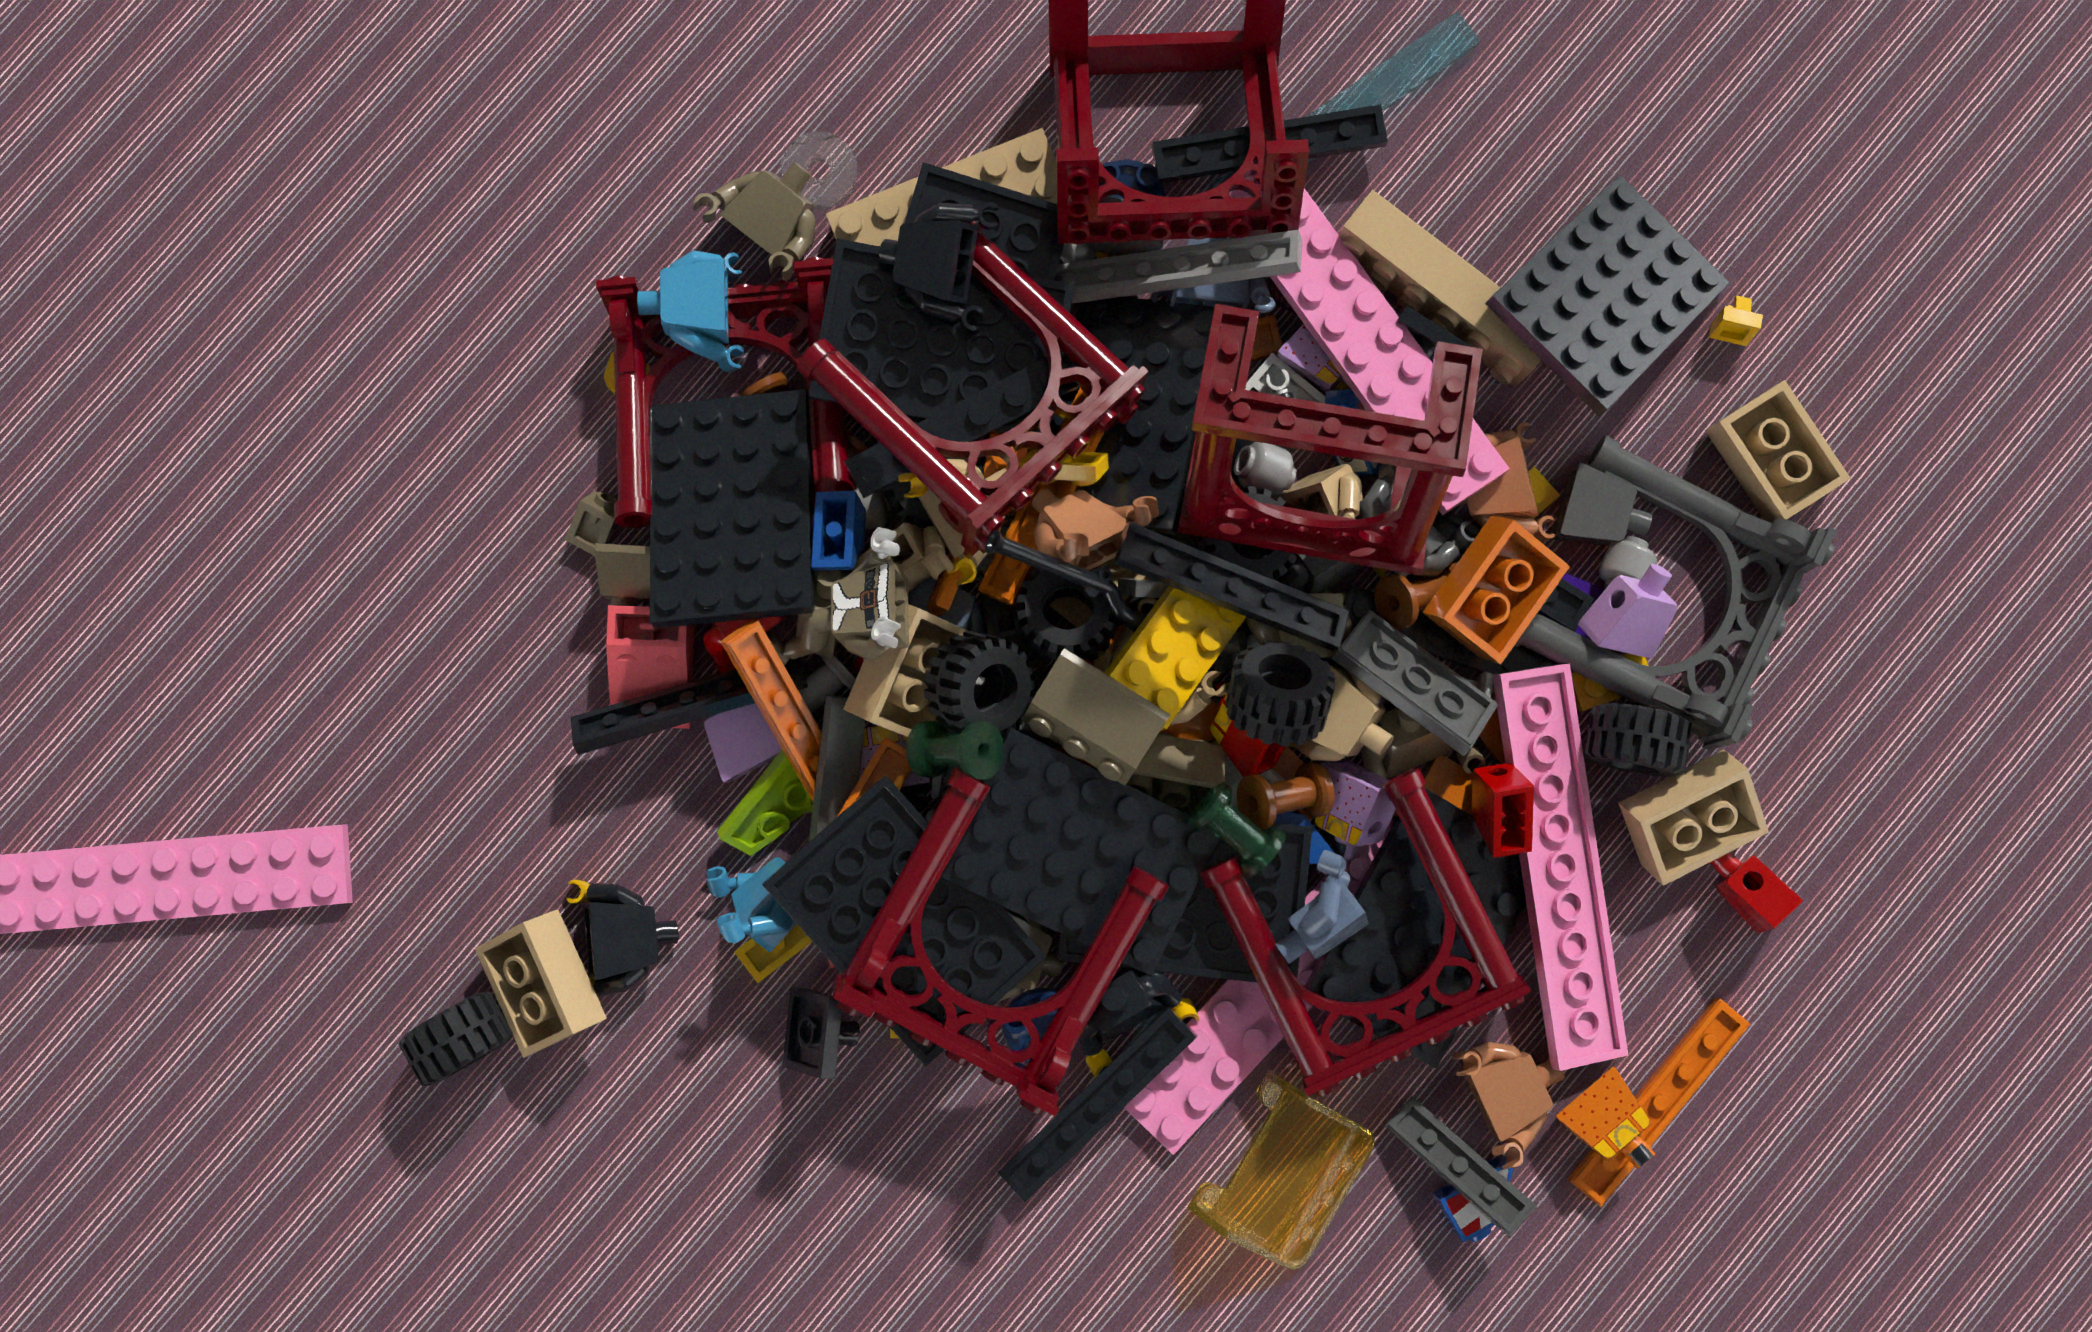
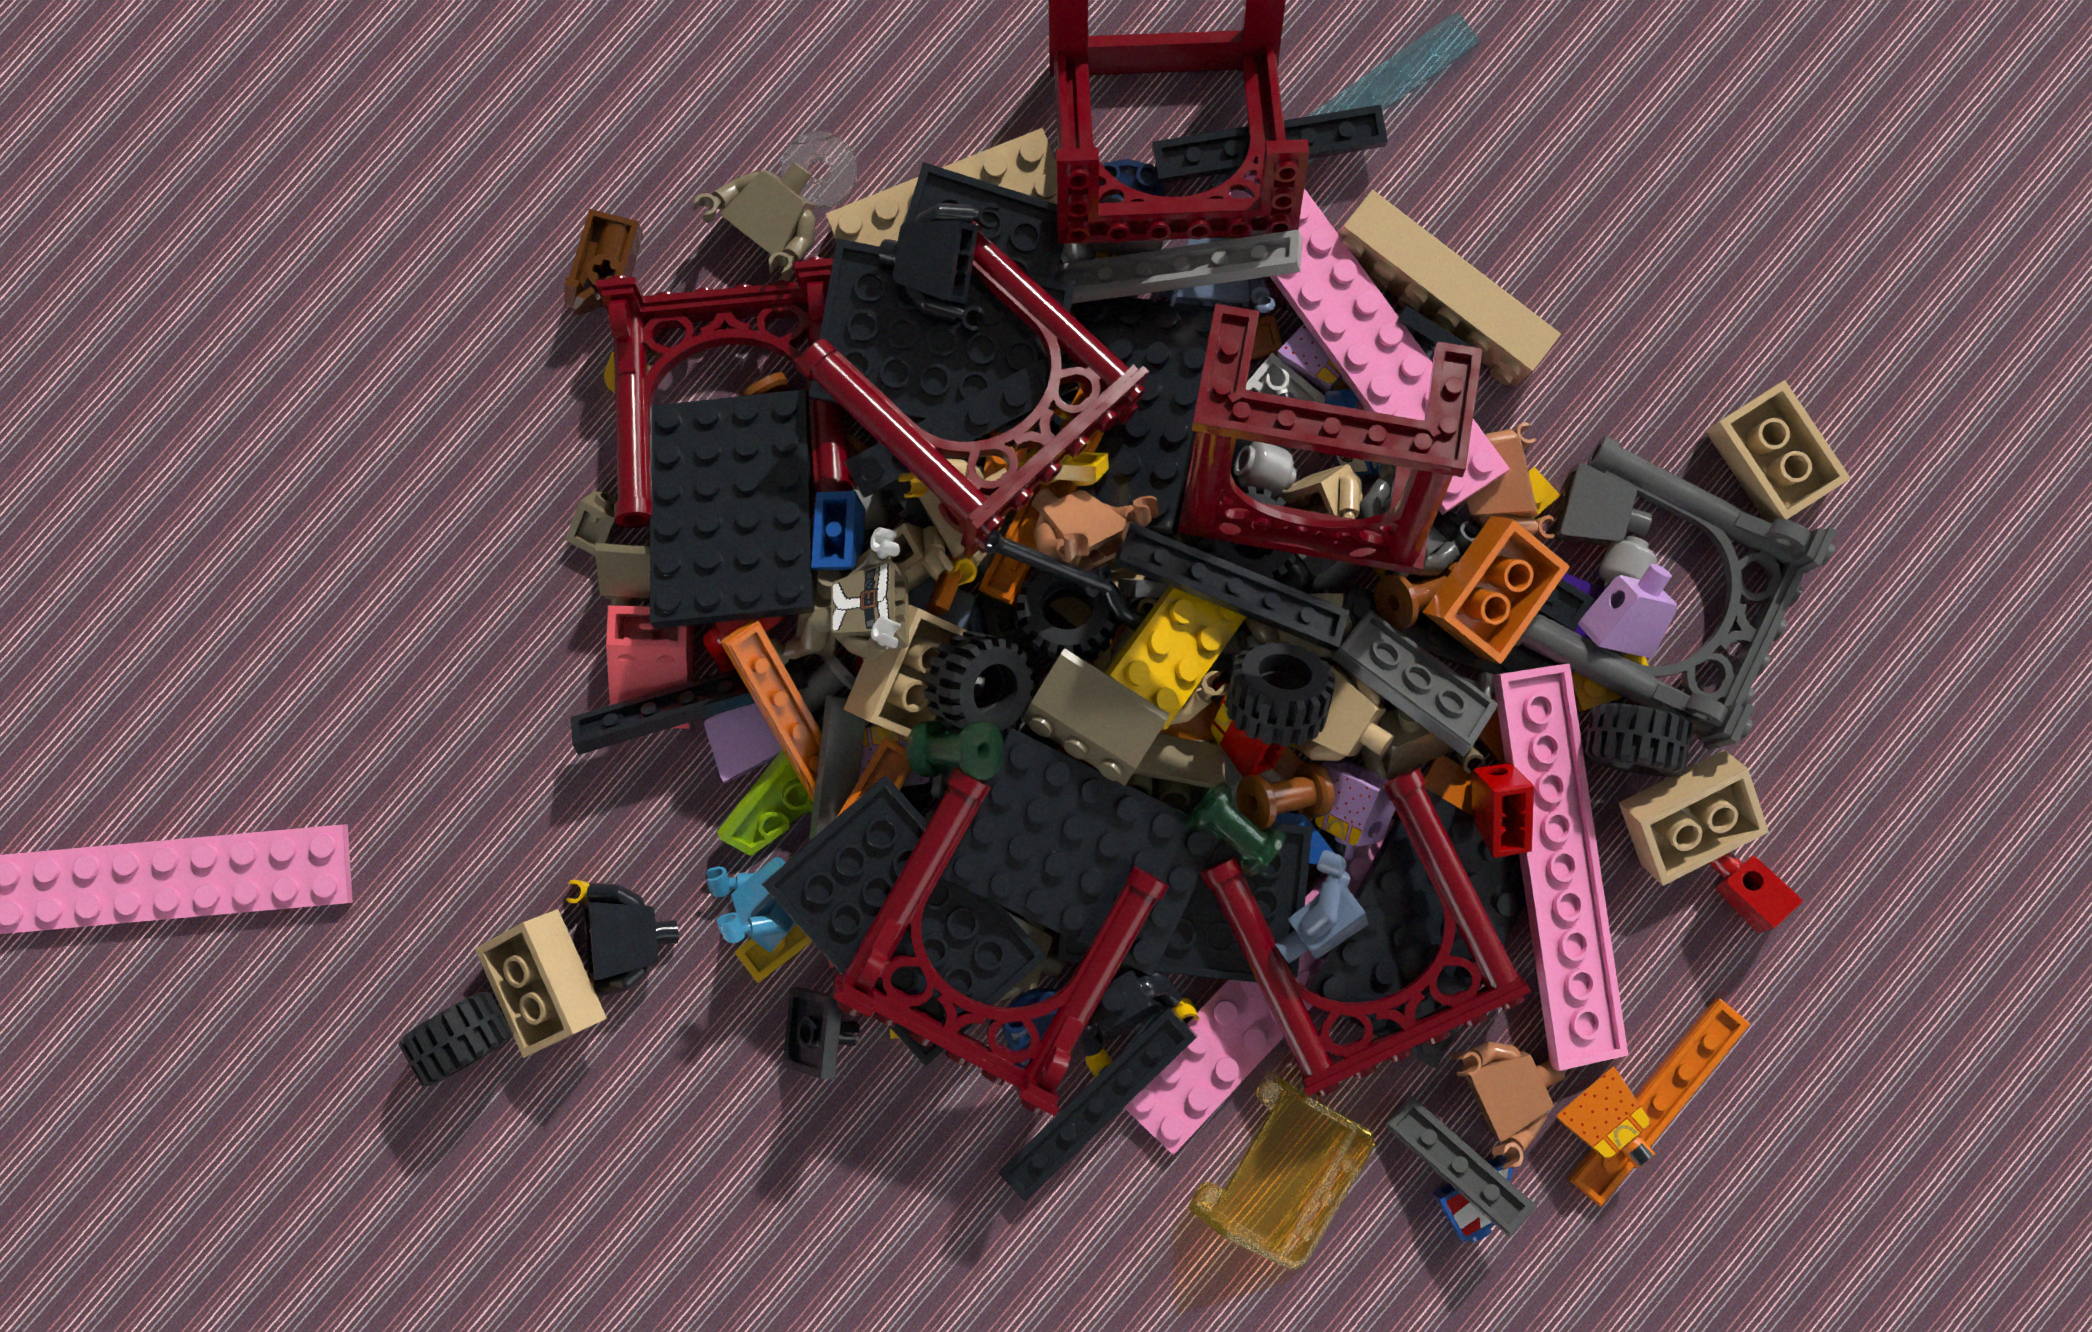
dark azure torso [637,250,744,373] -> none
plate [1485,175,1730,416] -> none
yellow tile [1709,295,1763,346] -> none
none -> reddish brown piece [564,209,643,315]

